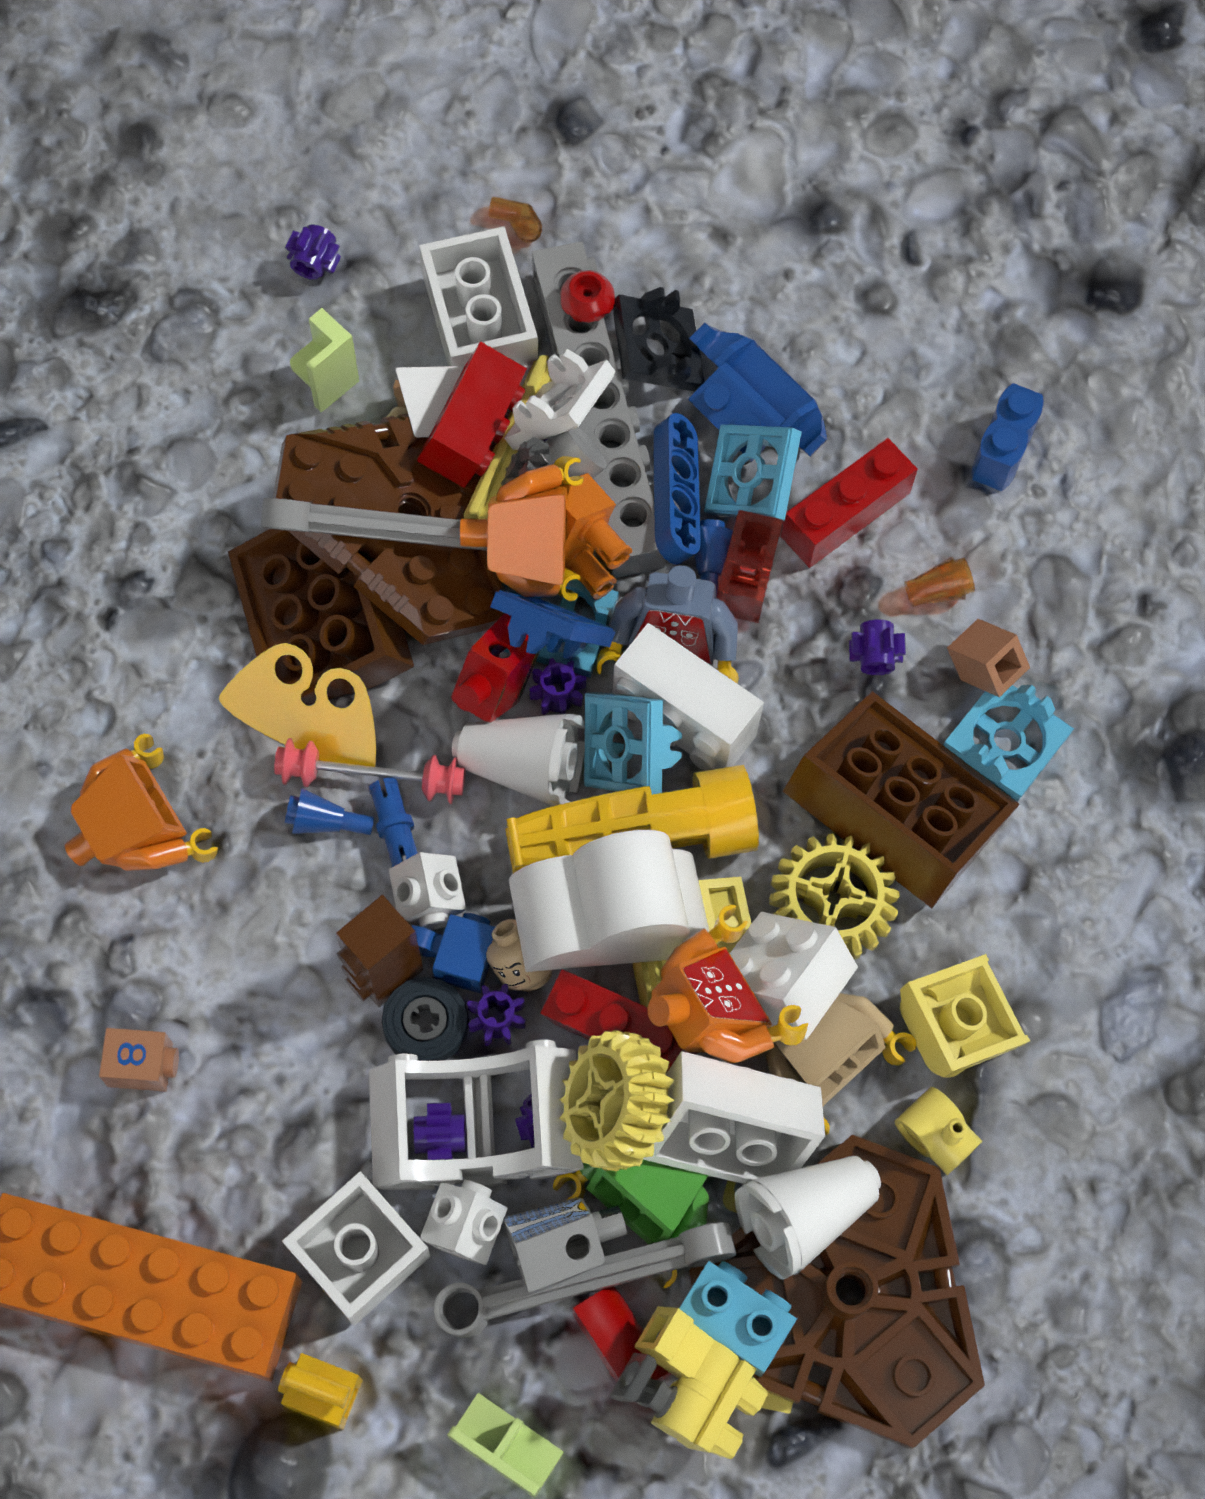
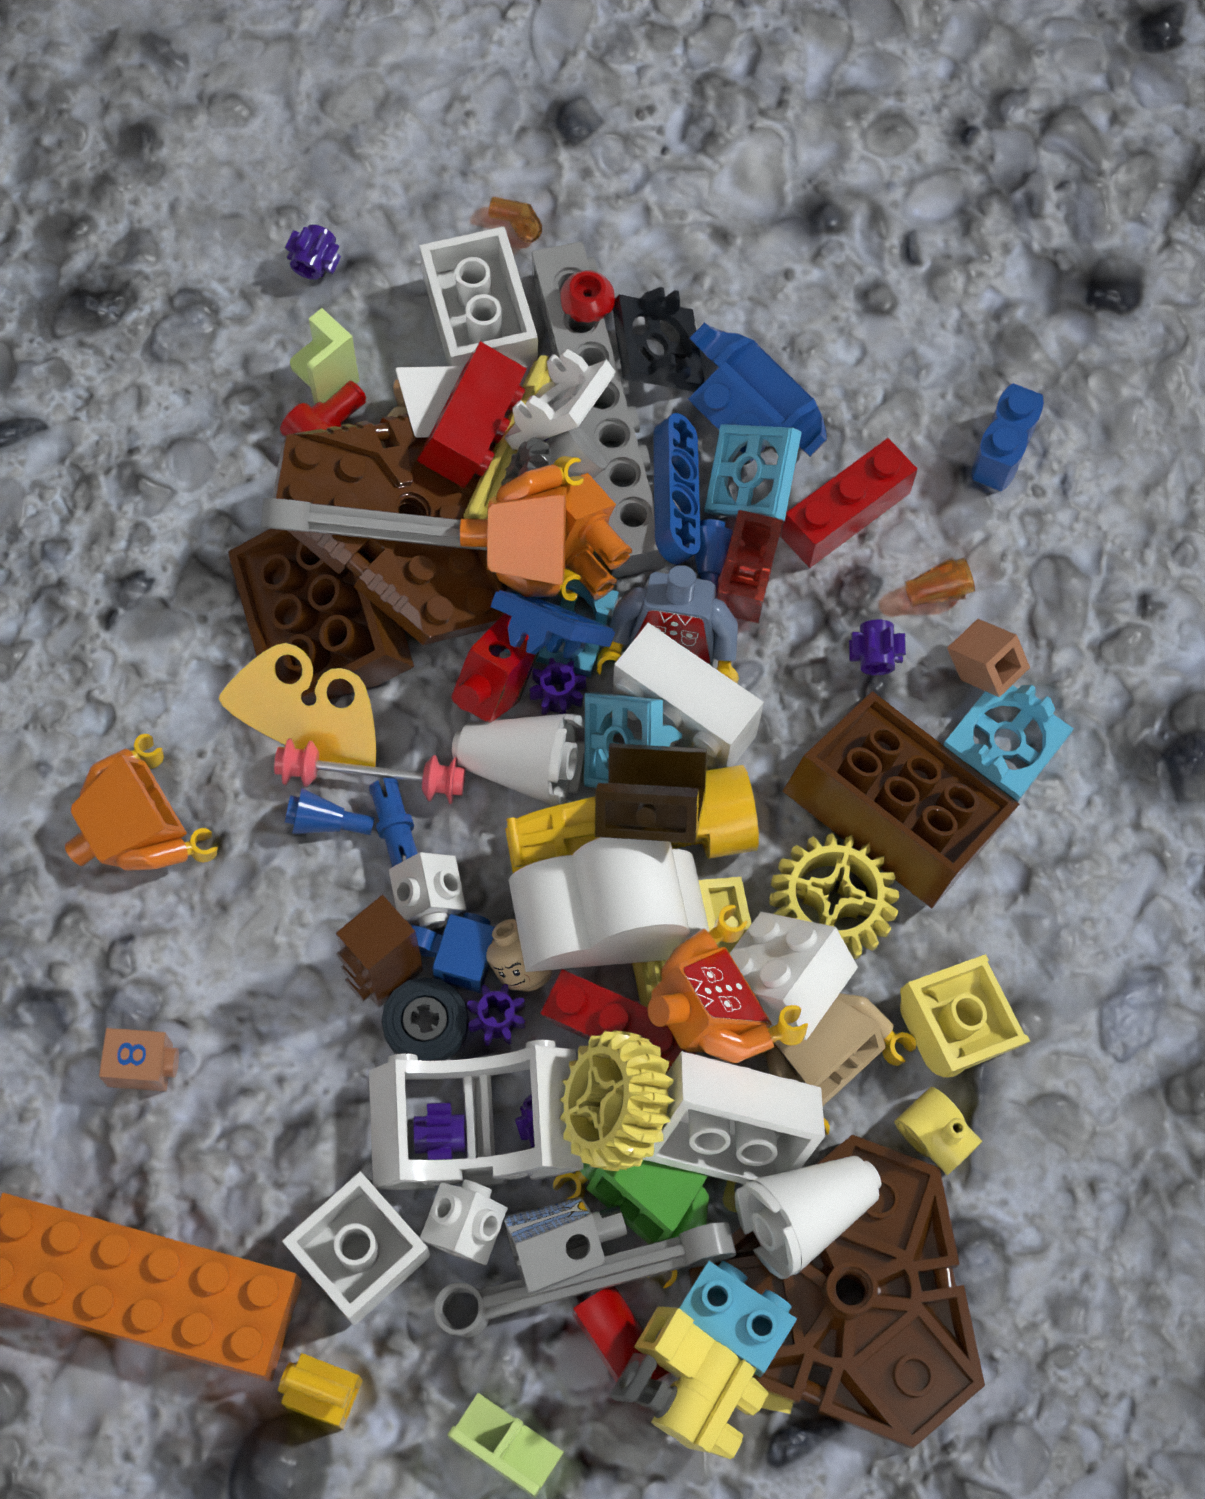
none -> red pin [280,381,366,437]
none -> dark brown panel [595,743,707,843]

